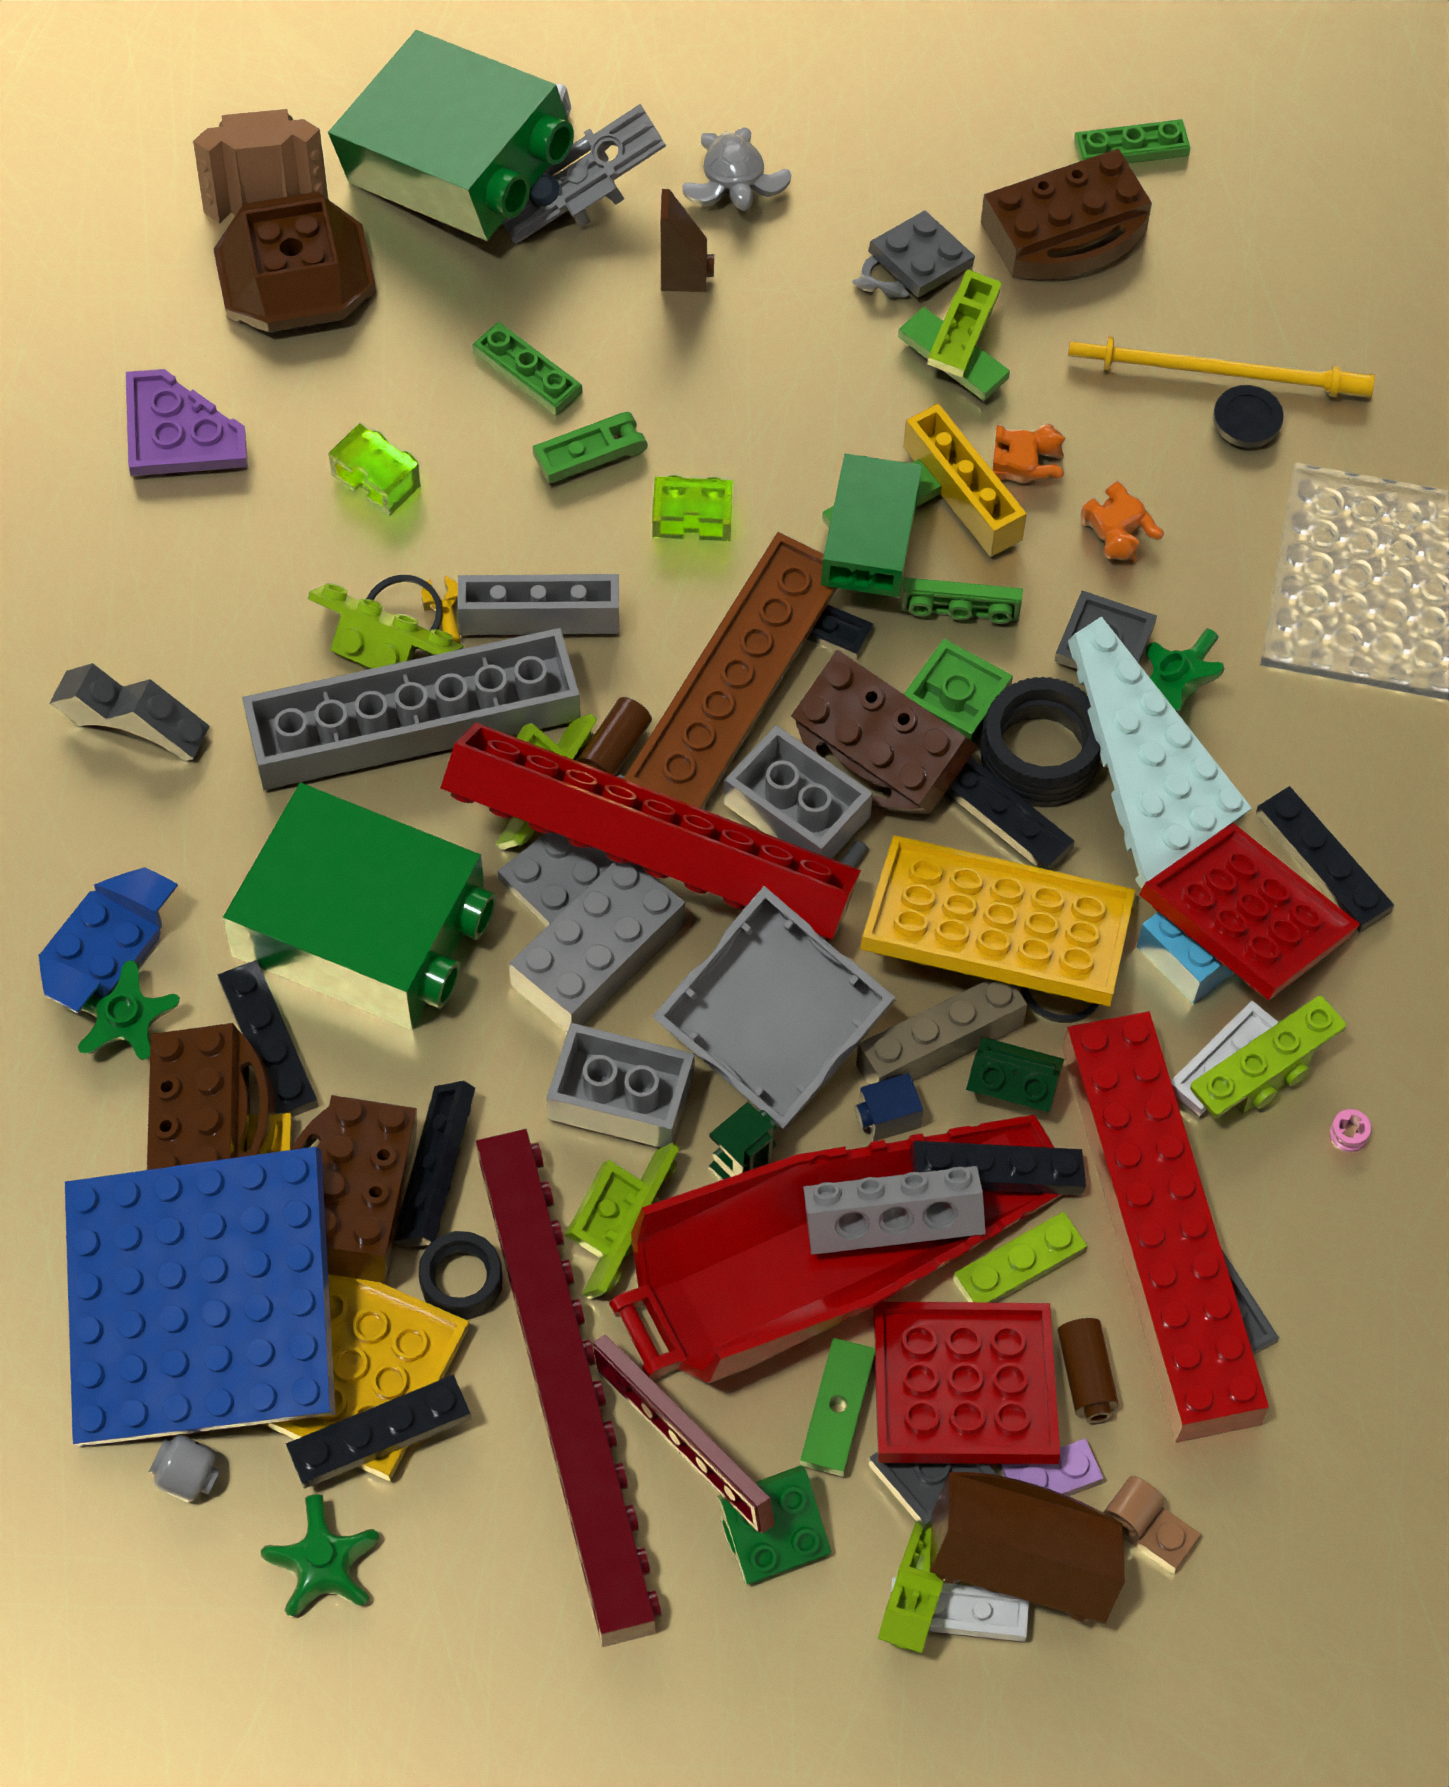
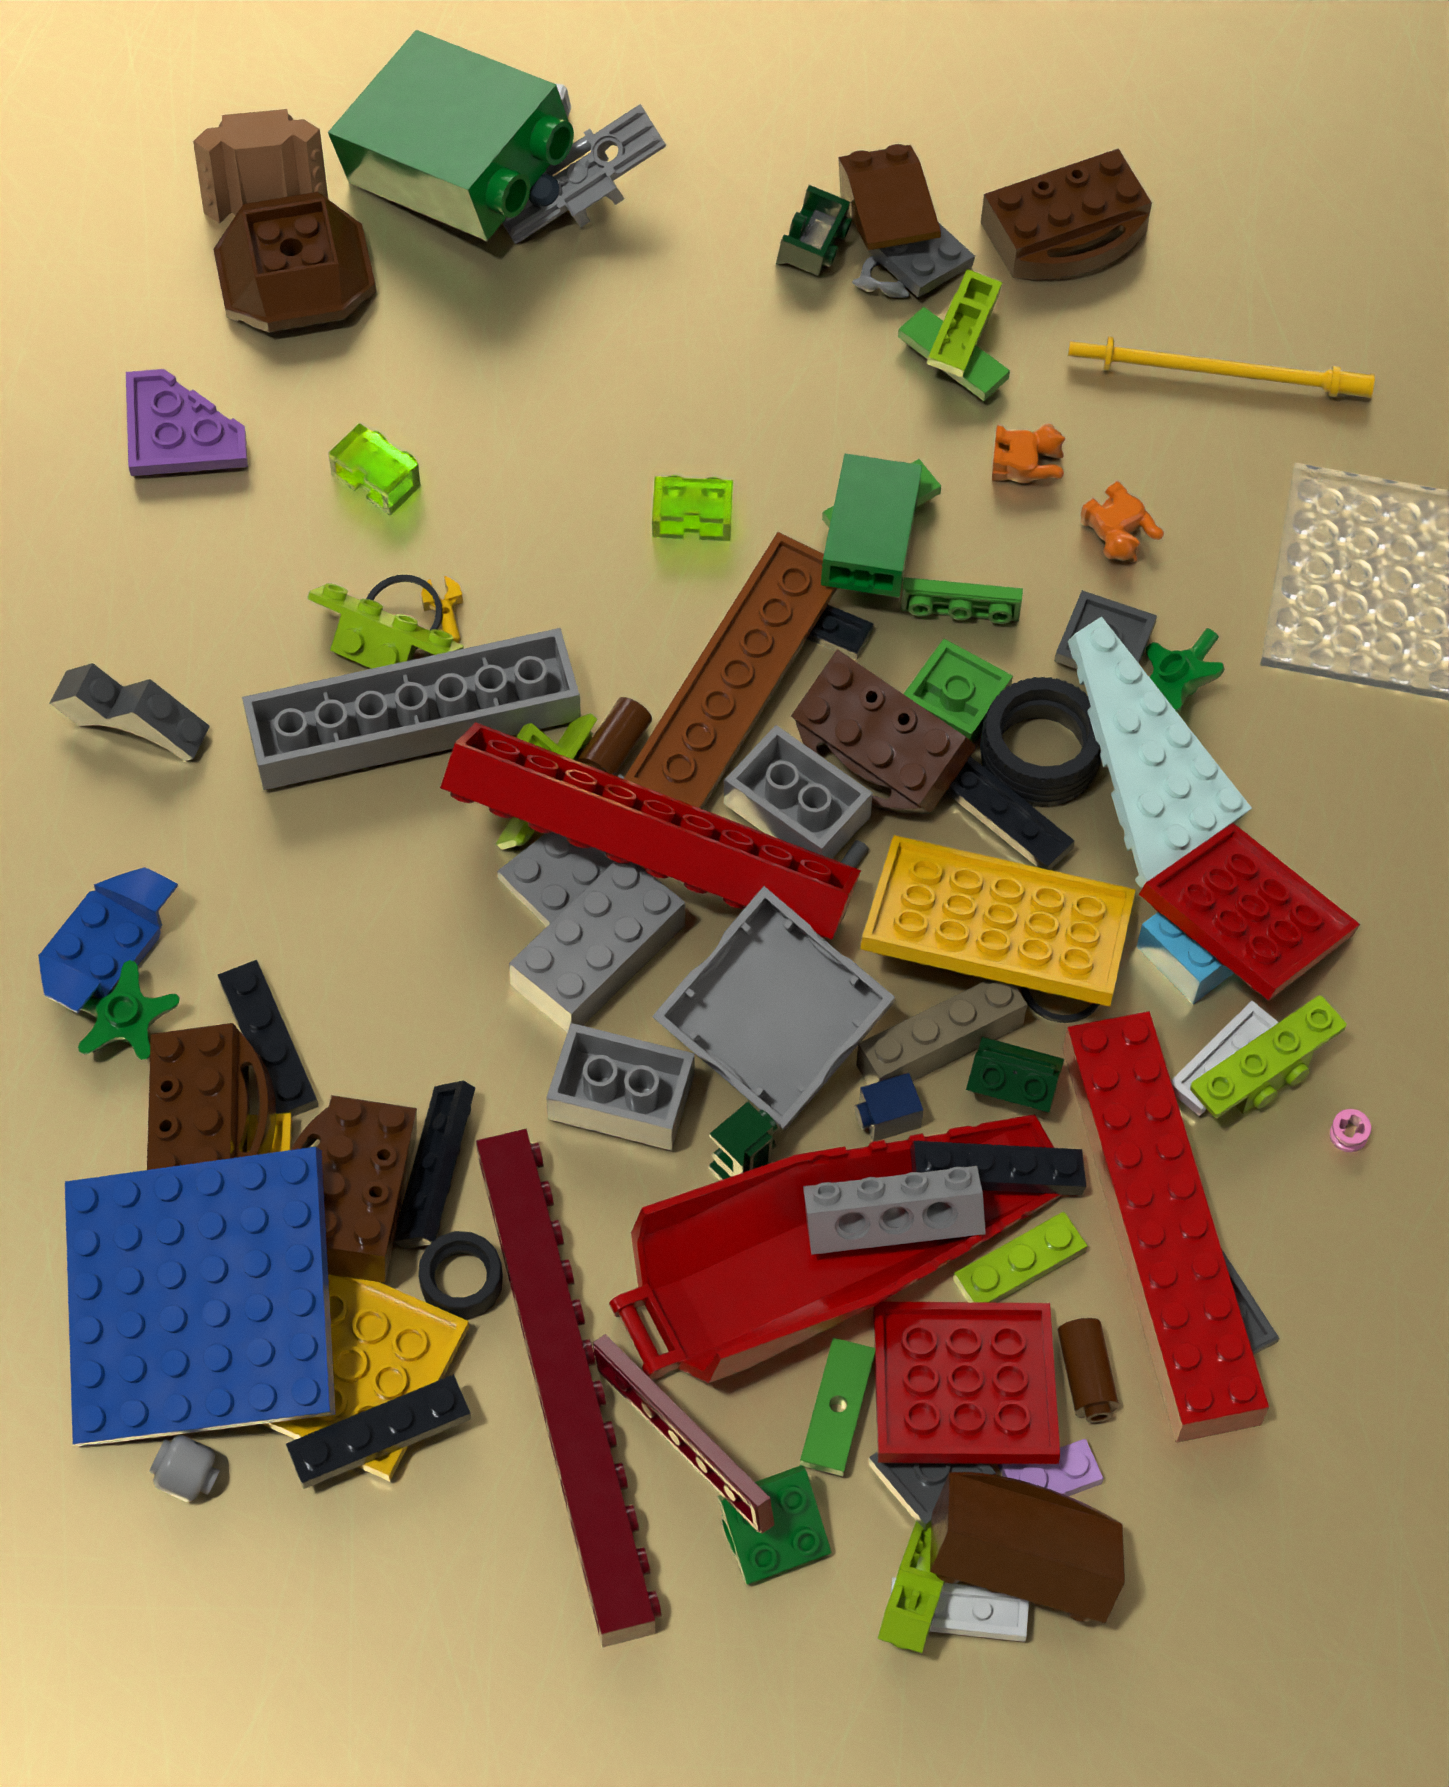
green brick [222,782,497,1030] -> none
green animal [261,1494,379,1616] -> none
light grey brick [457,574,619,635] -> none
bright green tile [472,321,582,415] -> none
bright green plate [533,412,648,484] -> none
lime bracket [565,1143,680,1299] -> none
reddish brown slope [660,189,714,292] -> none
light grey animal [682,127,791,211] -> none
yellow brick [903,403,1027,557] -> none
bright green tile [1074,119,1191,164] -> none
medium nougat plate [1103,1476,1201,1574] -> none
black piece [1213,385,1284,448] -> none
black plate [1256,786,1394,933] -> none
none -> dark green window [776,185,852,276]
none -> reddish brown slope [838,144,941,250]

